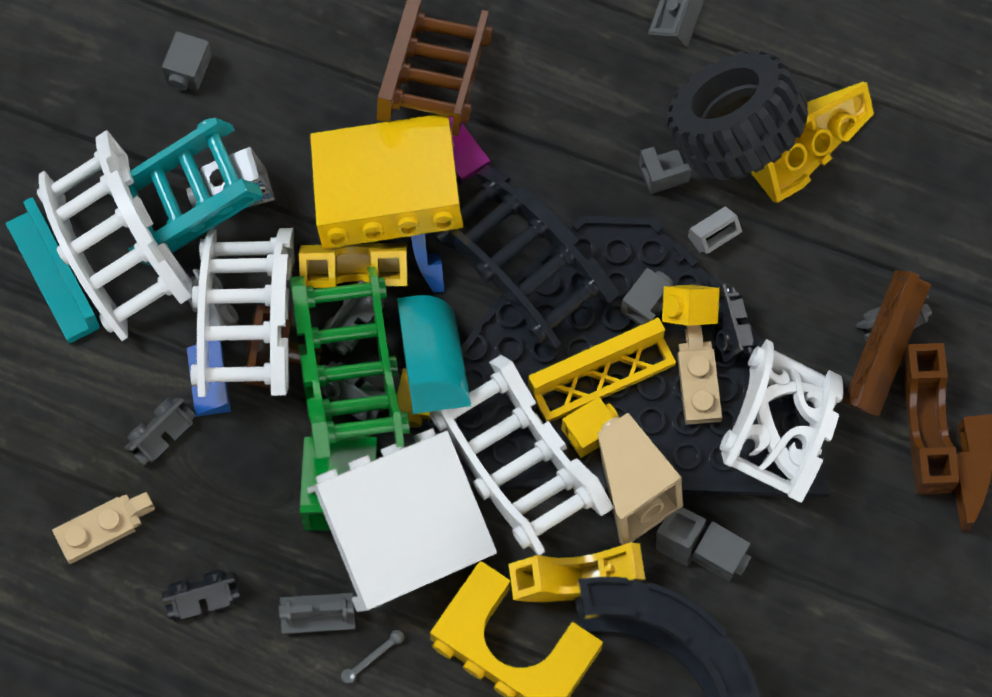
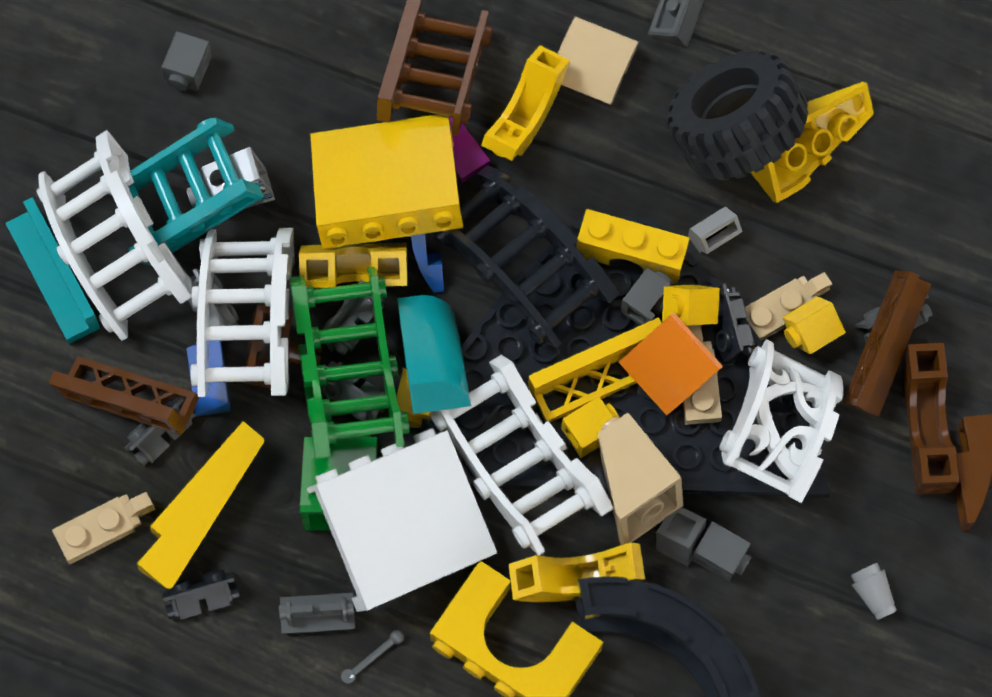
dark grey panel [639,147,692,194] -> none
none -> reddish brown fence [48,356,200,435]
none -> yellow wedge [137,421,264,589]
none -> yellow arch [481,45,570,161]
none -> tan slope [558,17,639,105]
none -> yellow arch [576,209,690,284]
none -> orange slope [619,313,723,415]
none -> tan hinge [745,272,832,341]
none -> yellow brick [782,296,846,354]
none -> light grey cone [851,563,897,620]

